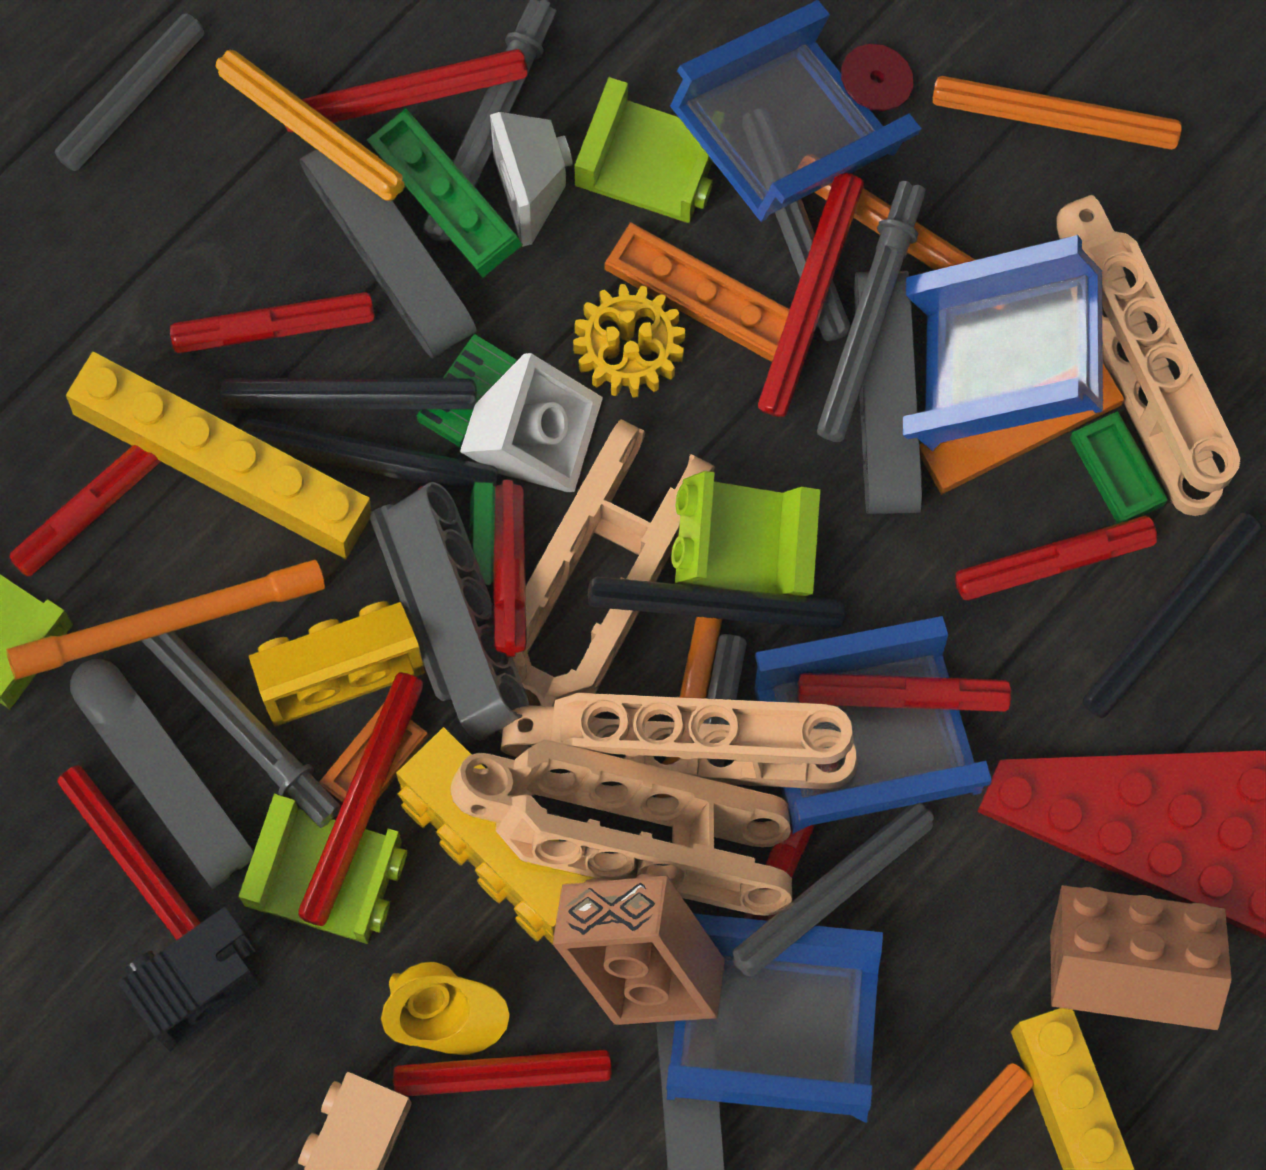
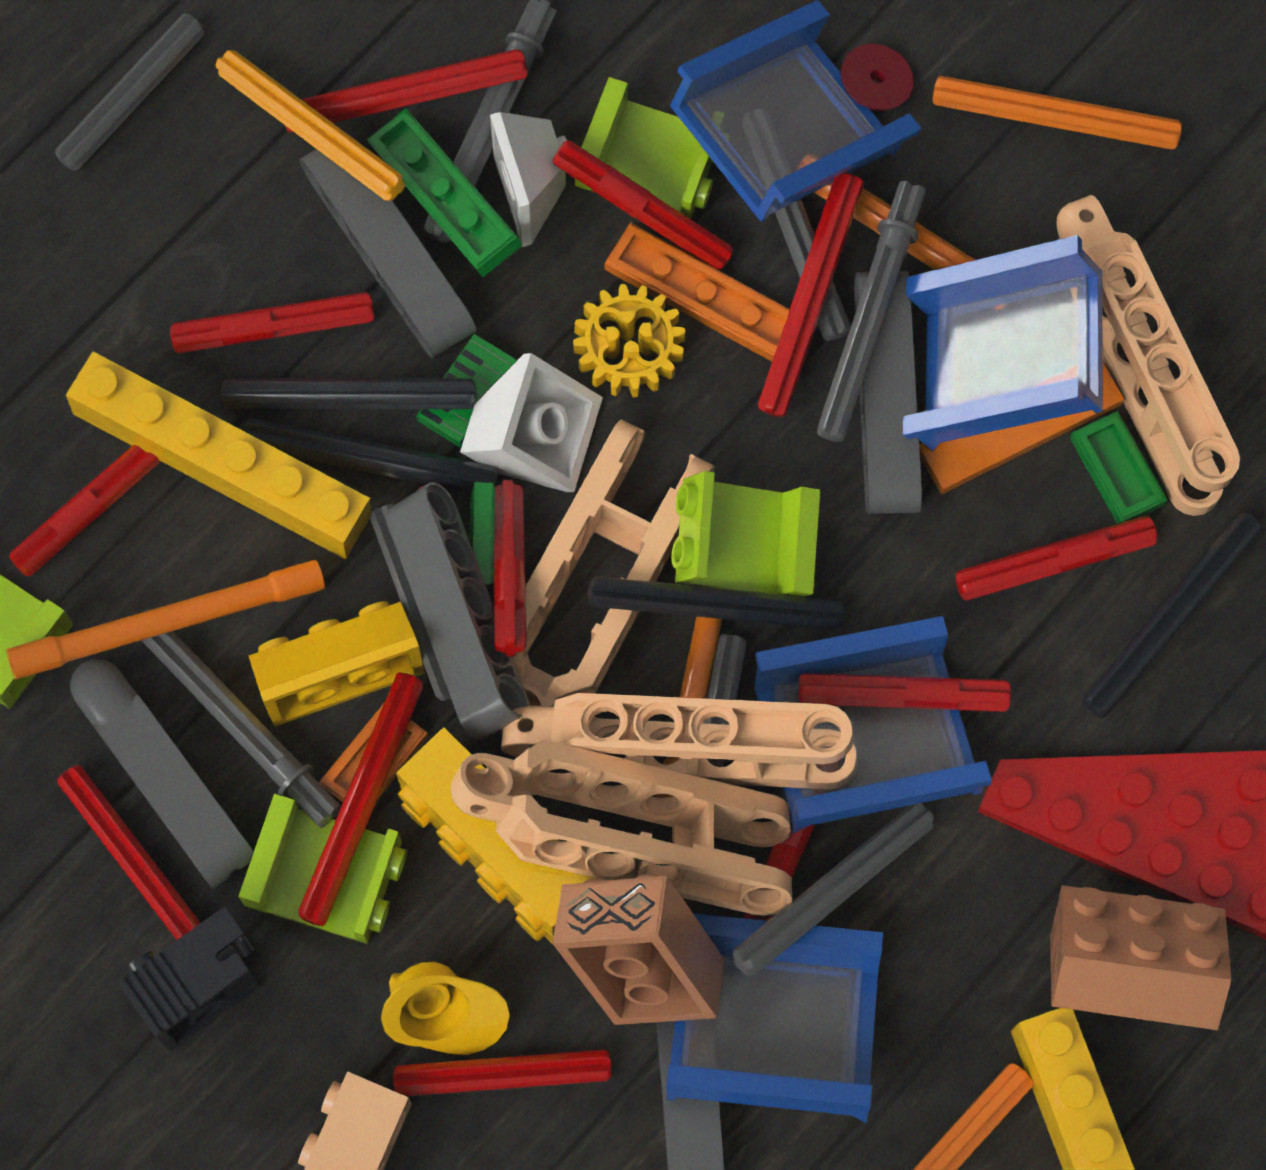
none -> red axle [553,140,733,270]

